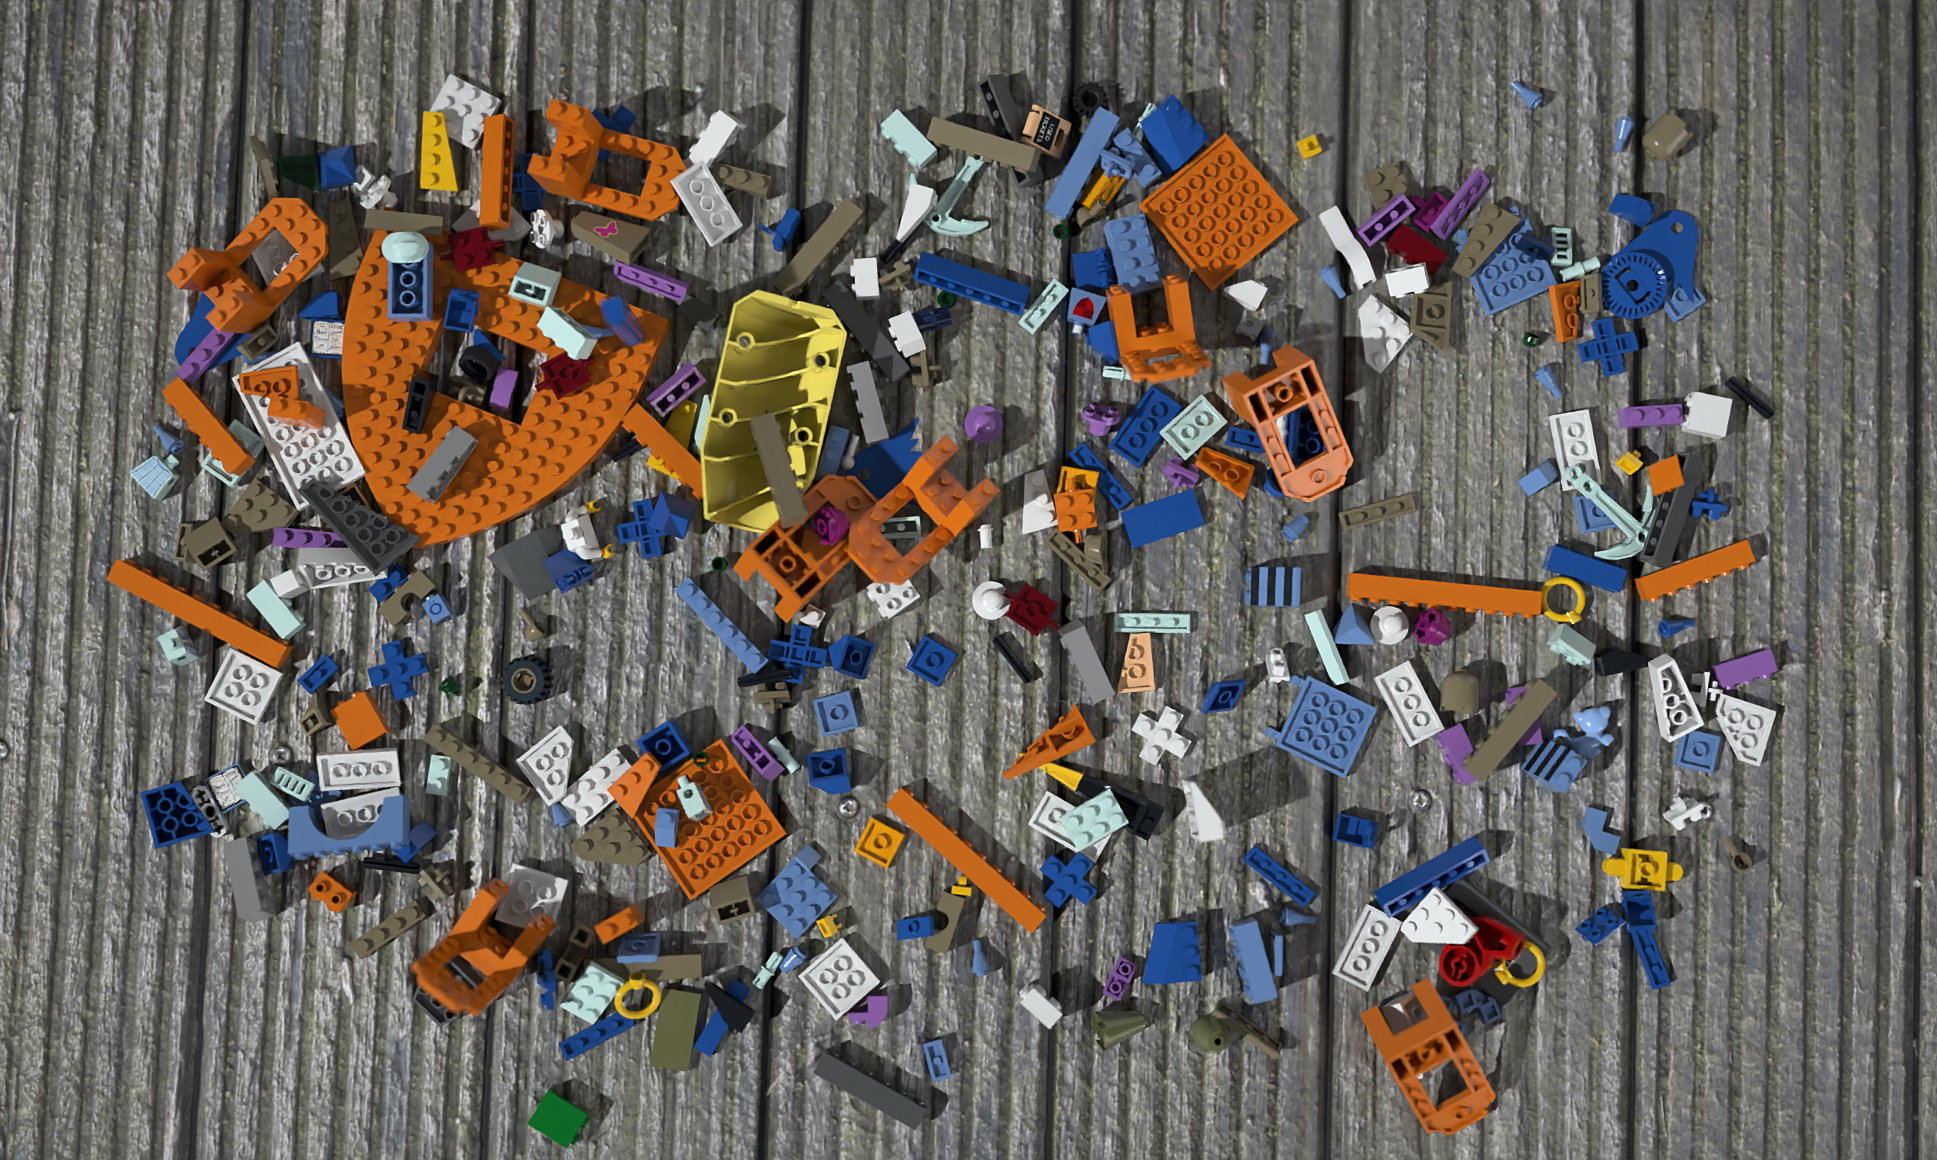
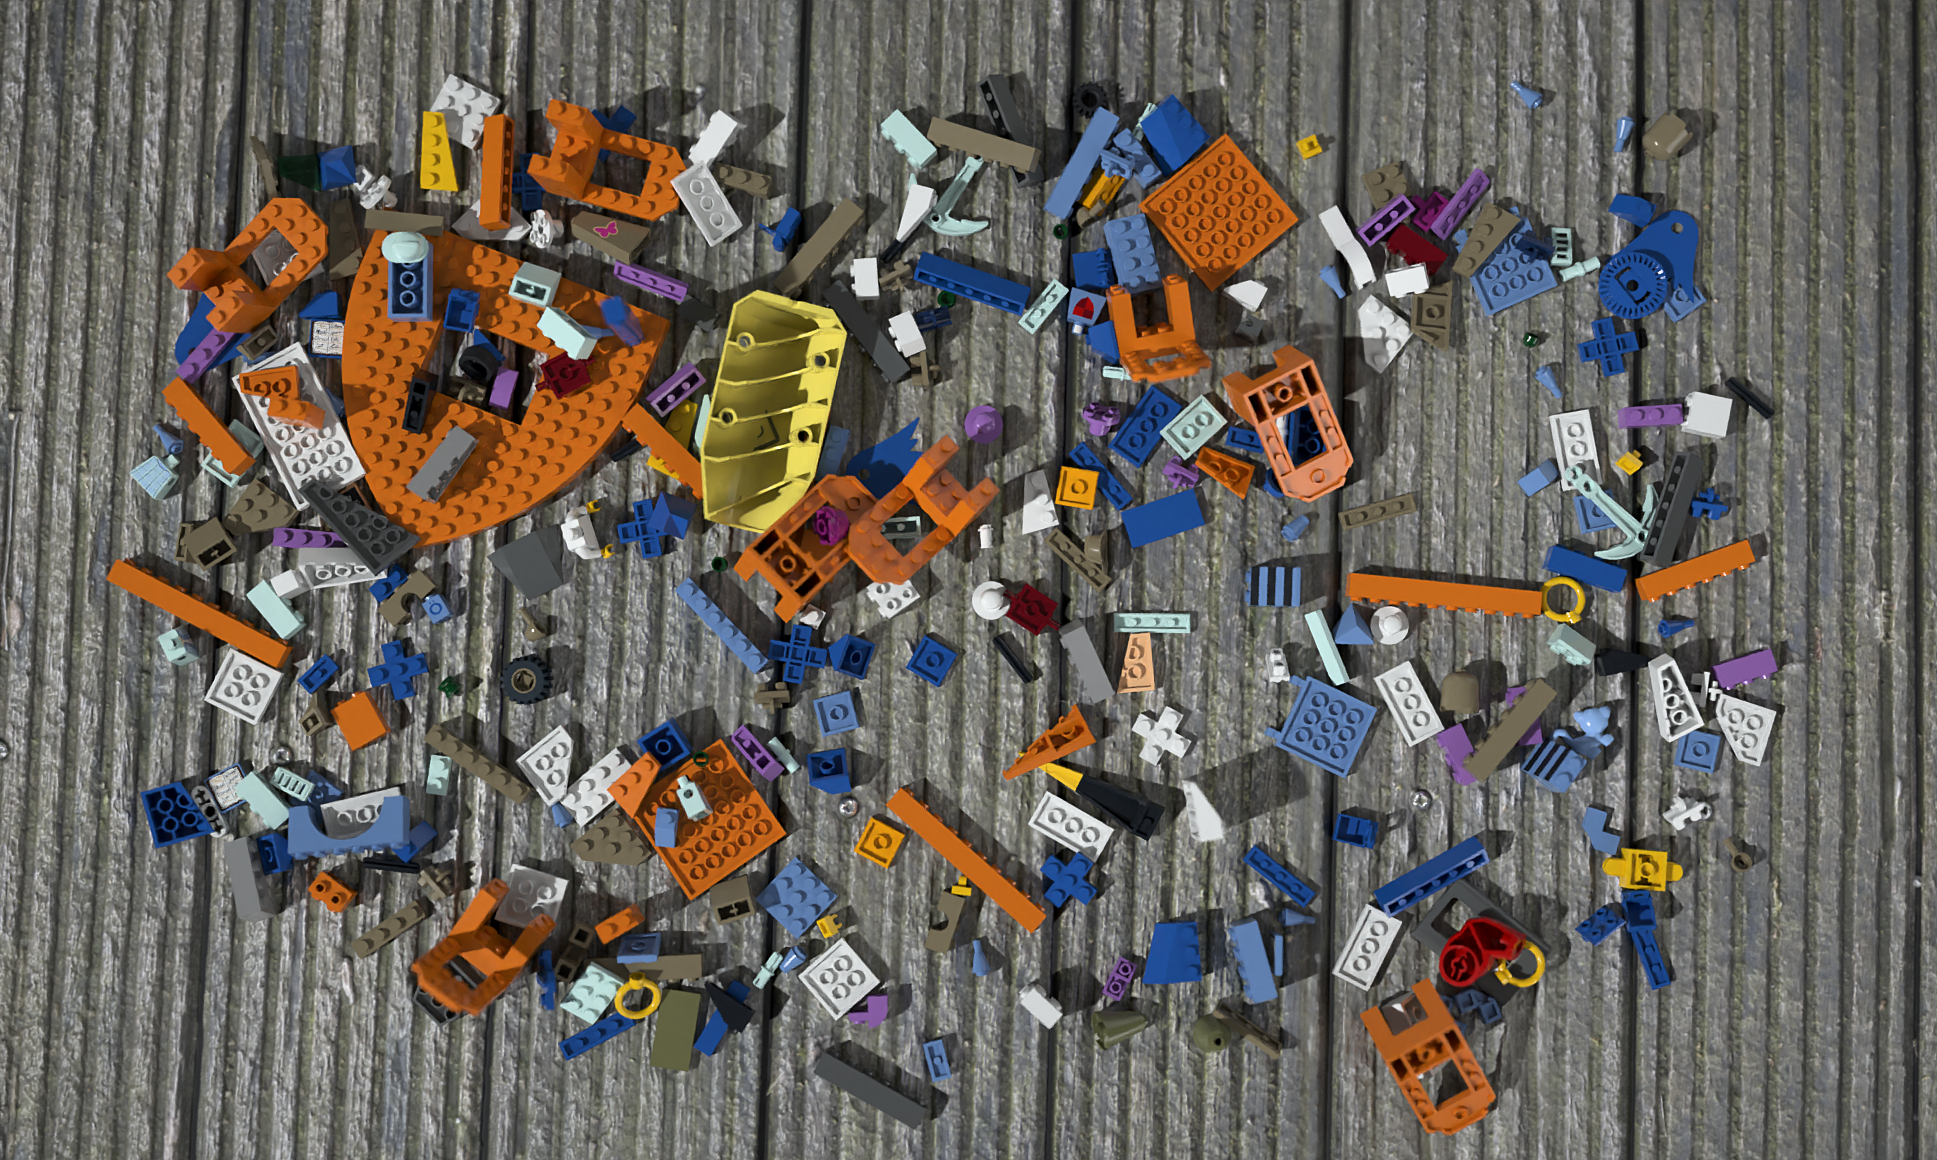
white plate [317,748,401,791] -> none
dark red plate [439,226,505,273] -> none
green panel [527,1087,591,1149] -> none
blue hinge [543,547,594,595] -> none
black axle [737,669,793,687] -> none
dark tan brick [750,413,809,529] -> none
medium blue tile [794,844,821,872] -> none
white bar [840,434,860,470] -> none
light grey wedge [846,361,892,446] -> none
blue plate [897,916,934,941] -> none
light nougat container [1020,105,1072,159] -> none
orange plate [1054,477,1097,543] -> none
light aqua plate [1059,789,1129,852] -> none
blue slope [1202,679,1247,714] -> none
medium blue cone [1259,329,1277,364] -> none
white plate [1399,886,1479,944] -> none
magenta cone [1413,607,1451,646] -> none
orange wing [1549,280,1581,343] -> none
dark tan plate [1580,273,1603,315] -> none
orange piece [1648,455,1685,496] -> none

